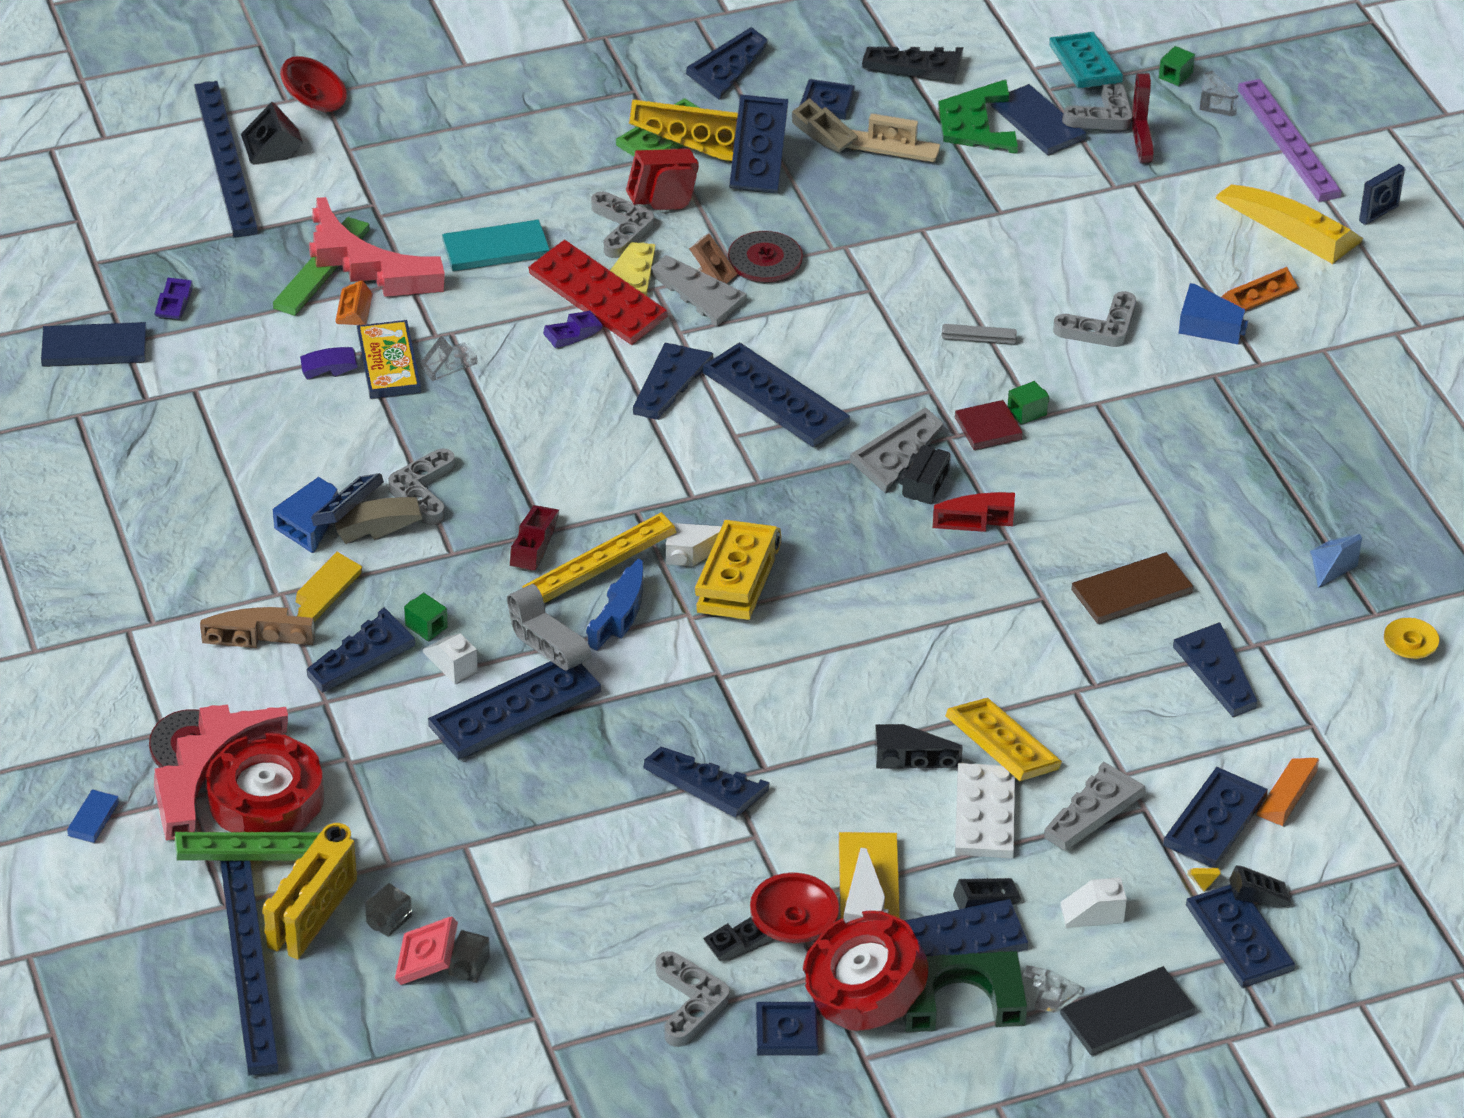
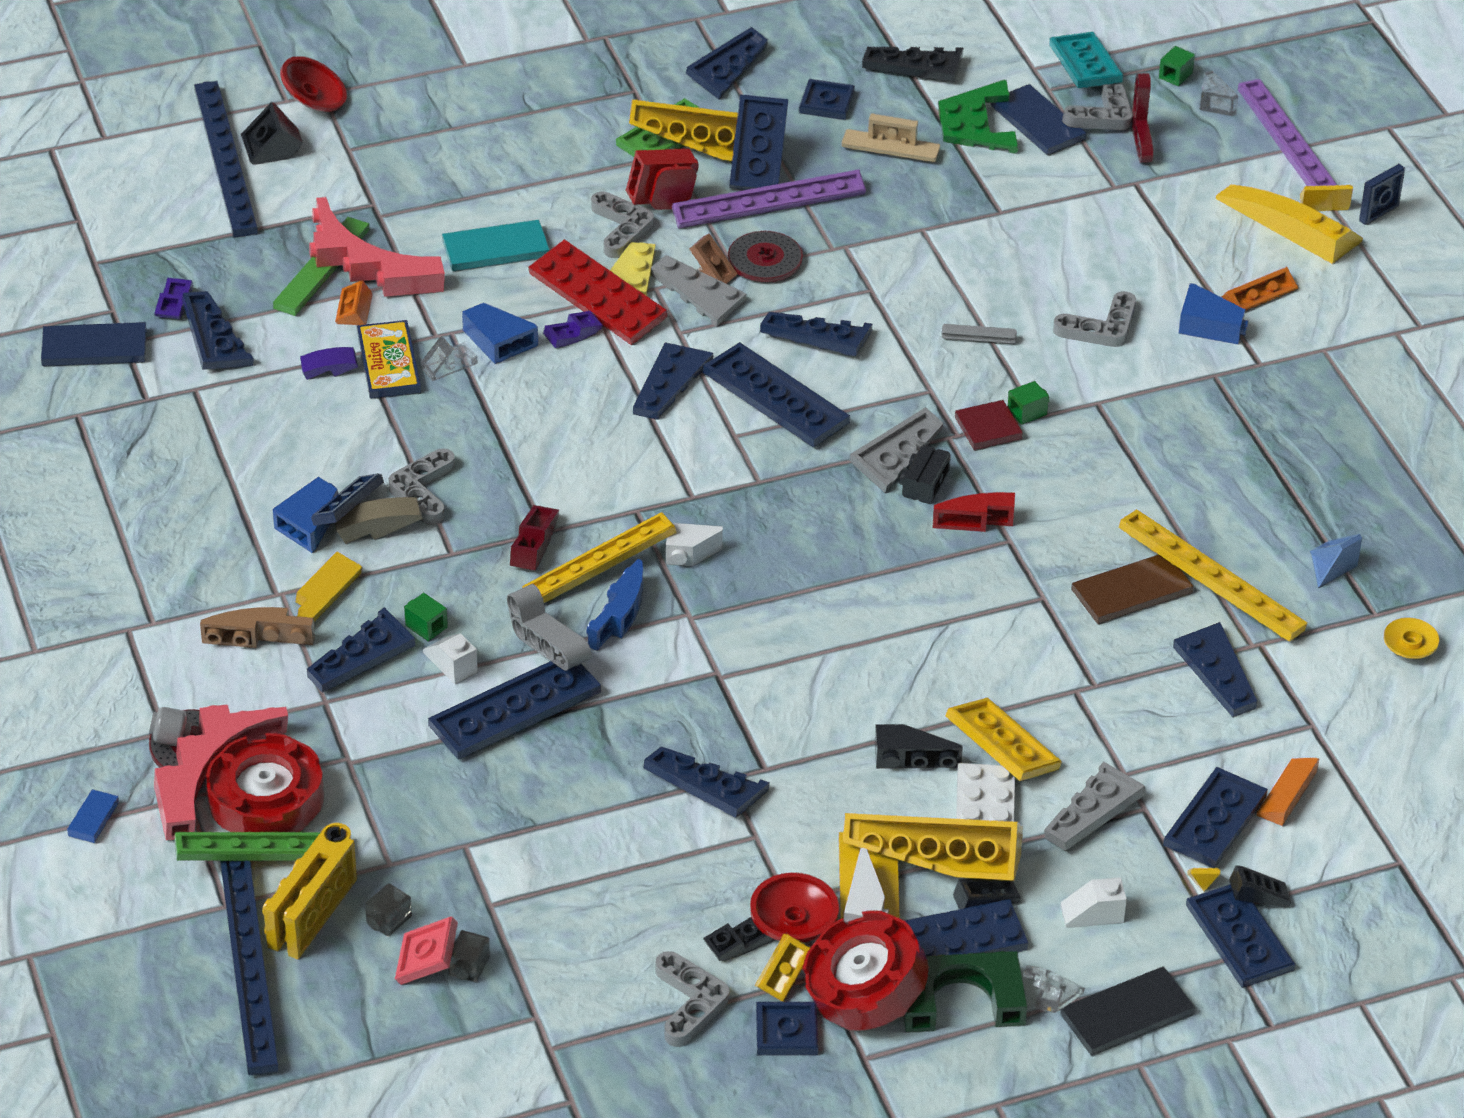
yellow hinge [695,520,781,620] -> none
dark tan slope [792,98,858,152] -> none
none -> light grey head [149,707,192,747]
none -> dark blue wing [182,291,254,370]
none -> blue slope [462,303,538,364]
none -> medium lavender tile [672,169,866,229]
none -> yellow slope [755,934,810,1002]
none -> dark blue wing [760,312,873,356]
none -> yellow wedge [843,813,1023,881]
none -> yellow plate [1118,509,1308,642]
none -> yellow slope [1300,185,1353,211]

